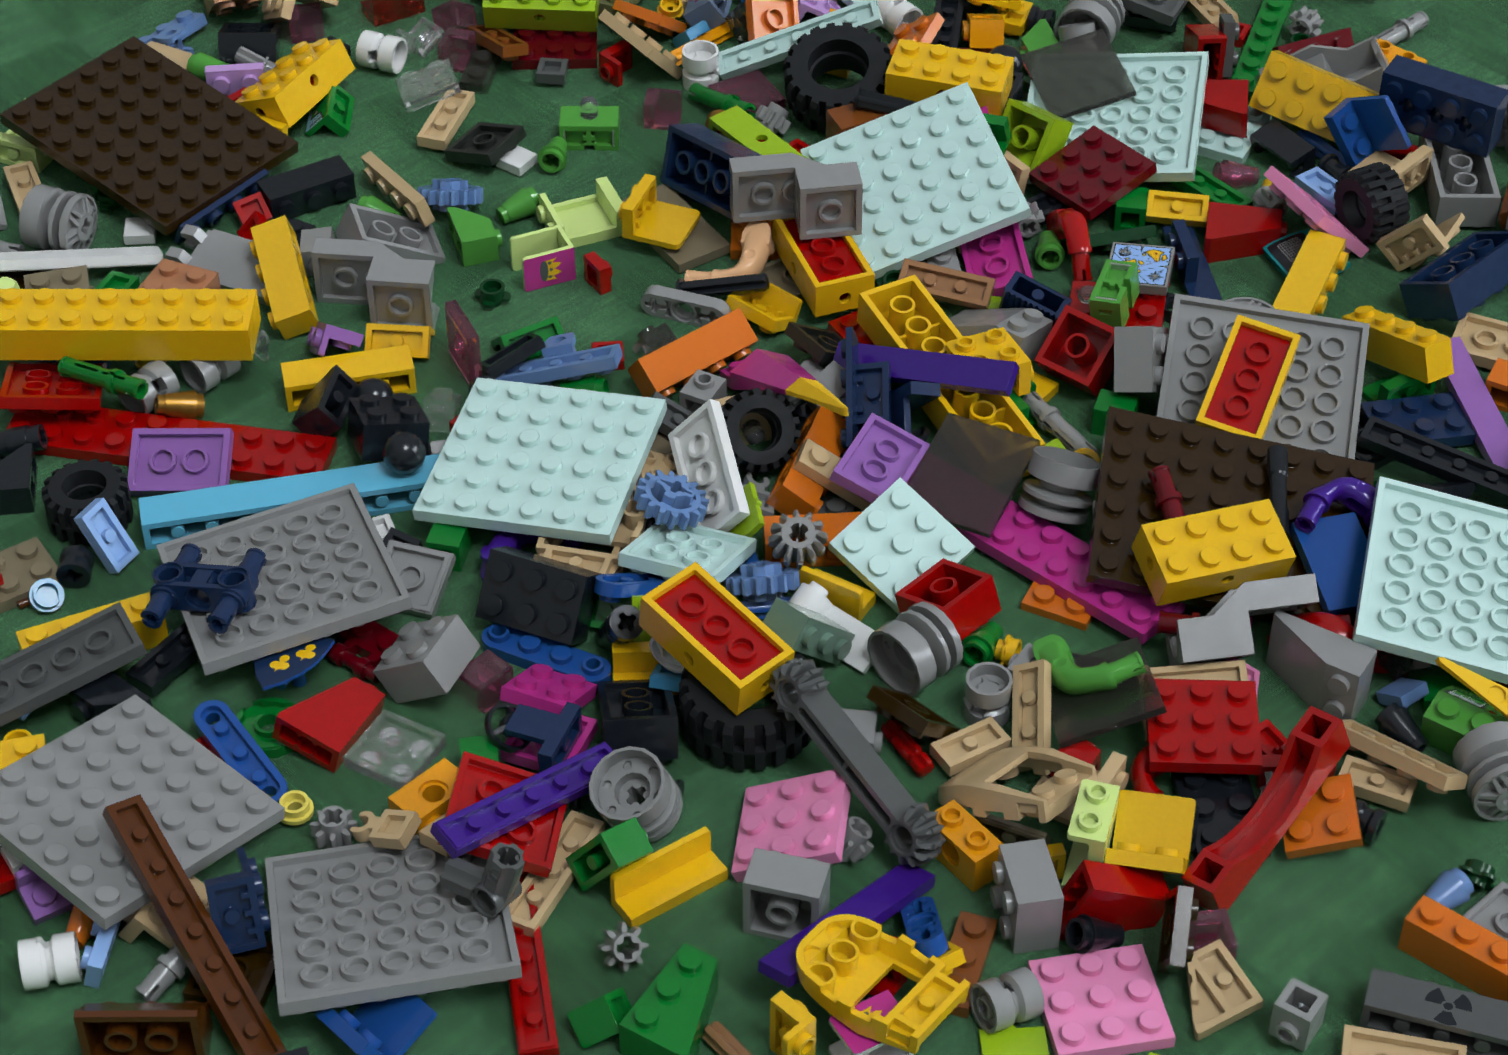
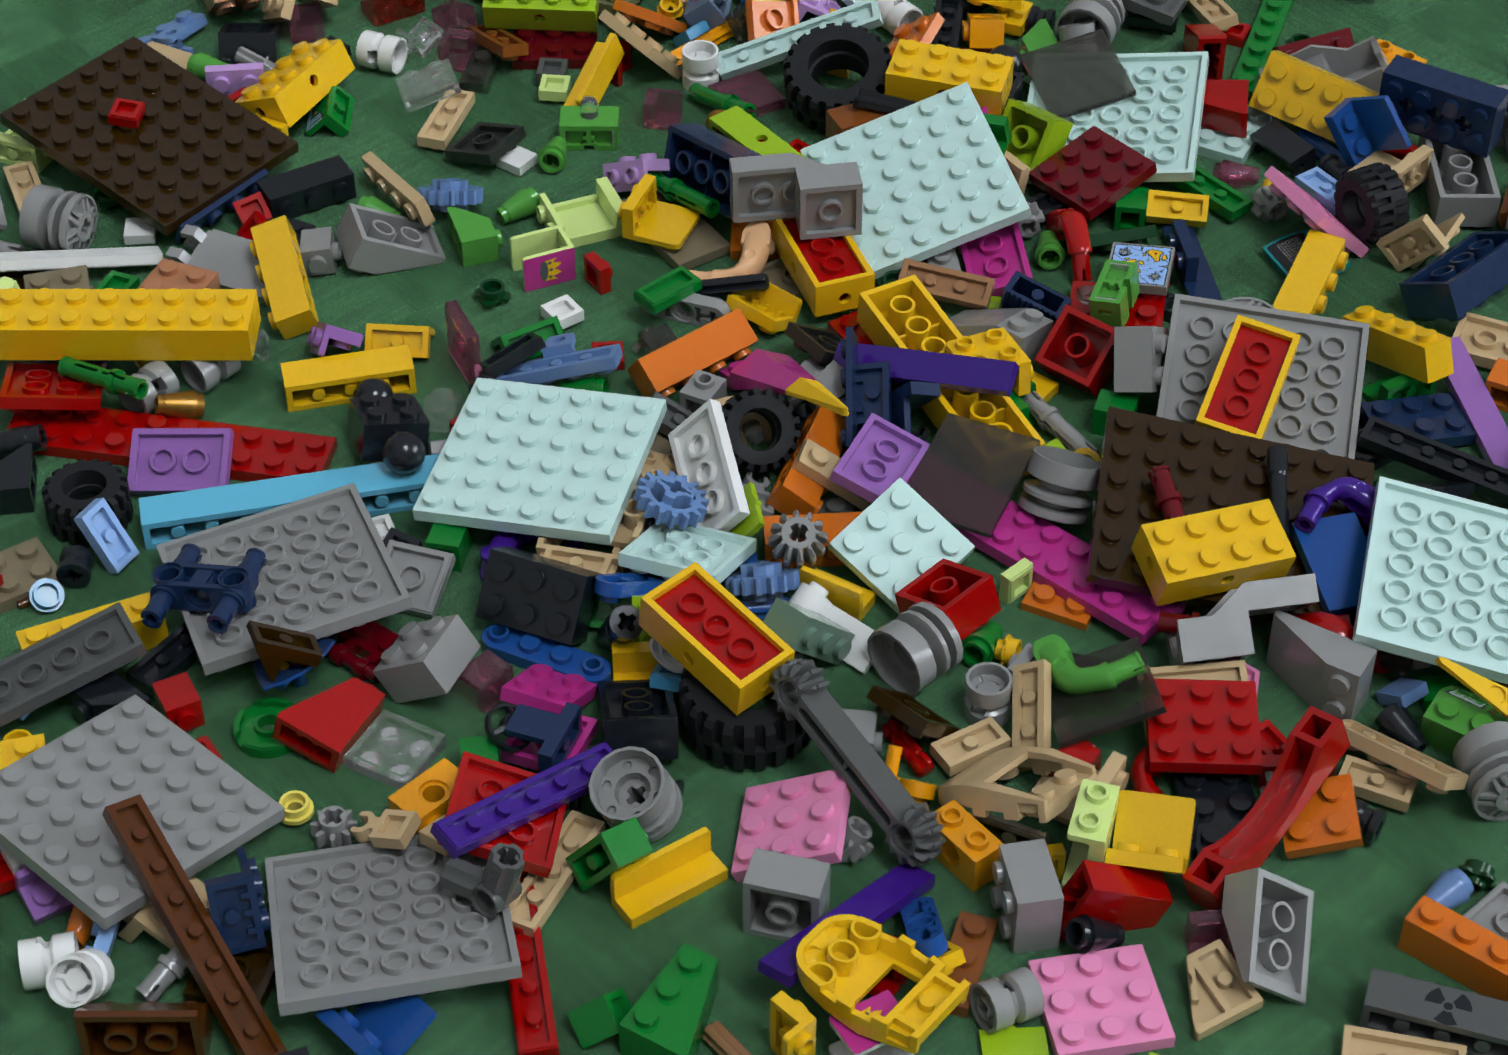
blue plate [193,700,288,803] -> none
black slope [292,365,358,436] -> none
light grey piece [311,237,440,329] -> none
light grey gear [597,921,649,972] -> none
light grey gear [755,101,791,135] -> none
dark brown plate [1157,885,1199,974] -> none
red slope [1203,202,1287,263] -> none
dark grey plate [1219,13,1240,77] -> none
light grey brick [1268,977,1329,1052] -> none
light grey gear [1287,5,1324,37] -> none
light grey pin [1374,11,1429,45] -> none
none -> white wheel [46,948,114,1008]
none -> red tile [107,98,146,129]
none -> red brick [152,672,205,732]
none -> dark brown slope [246,620,323,682]
none -> yellowish green plate [538,74,571,102]
none -> white plate [541,294,585,329]
none -> yellow panel [563,33,625,106]
none -> lavender bracket [603,153,670,193]
none -> green tile [633,266,702,315]
none -> green pin [651,172,720,218]
none -> light orange plate [885,744,937,803]
none -> yellowish green tile [999,557,1033,605]
none -> light grey slope [1222,867,1314,1005]

